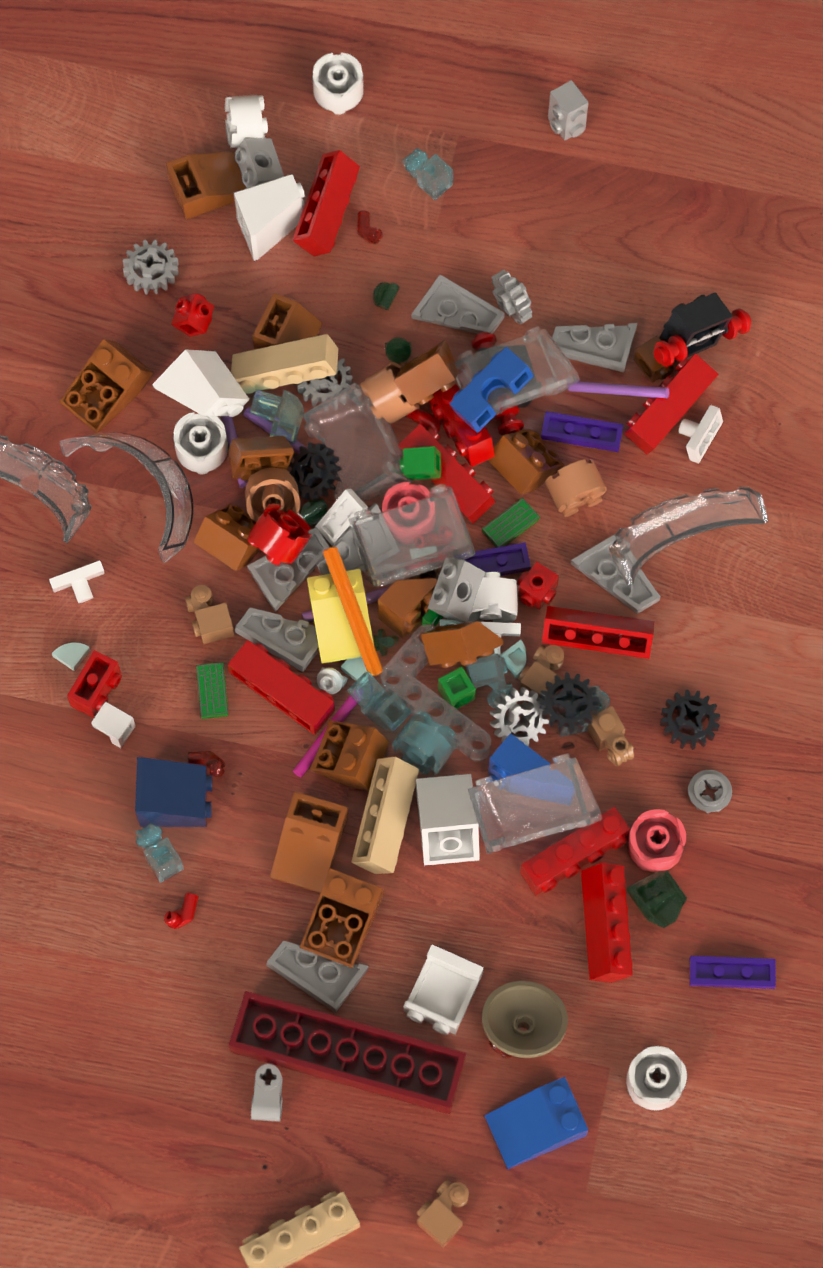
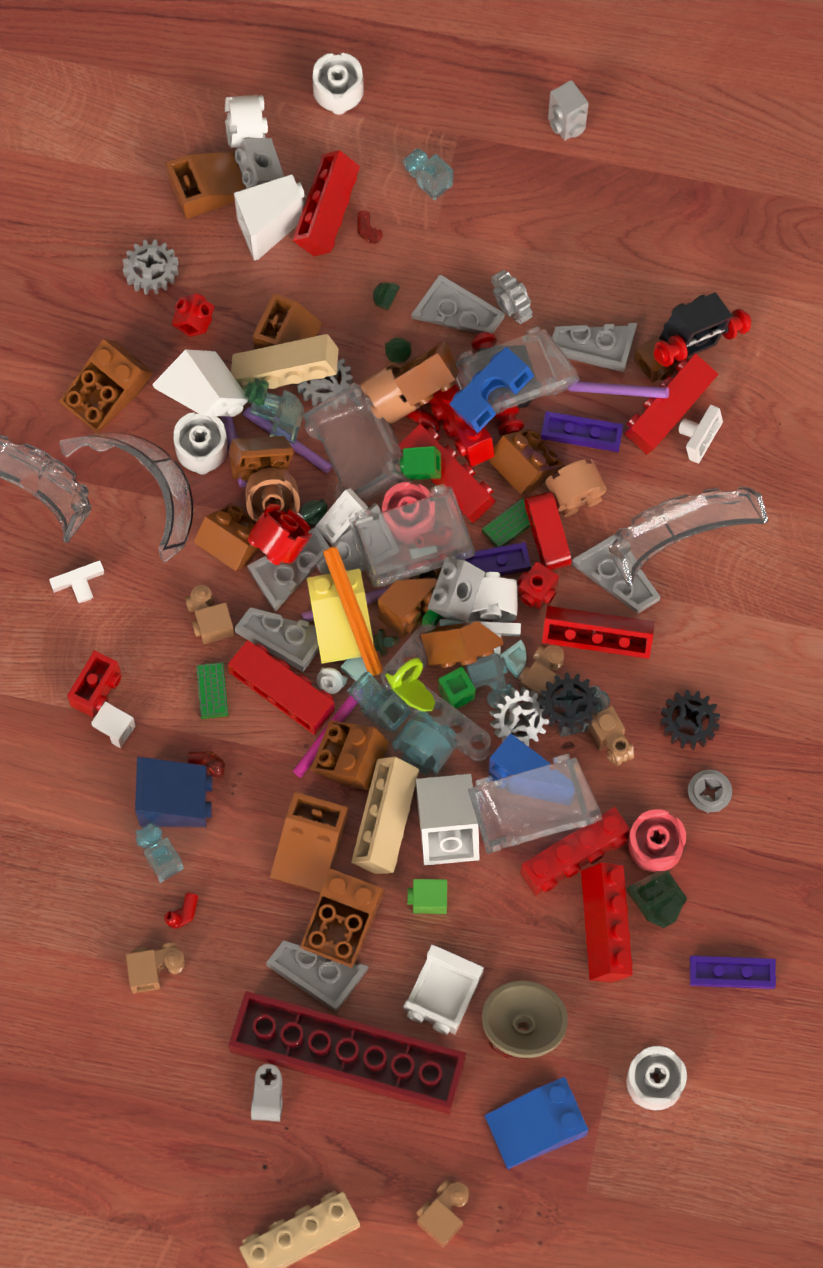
light aqua tile [52,643,90,671] -> none
black gear [289,442,342,501] -> none
none -> medium nougat brick [126,943,185,993]
none -> clear green plate [244,377,269,406]
none -> lime piece [385,658,435,711]
none -> bright green brick [408,879,447,914]
none -> red beam [524,491,572,571]

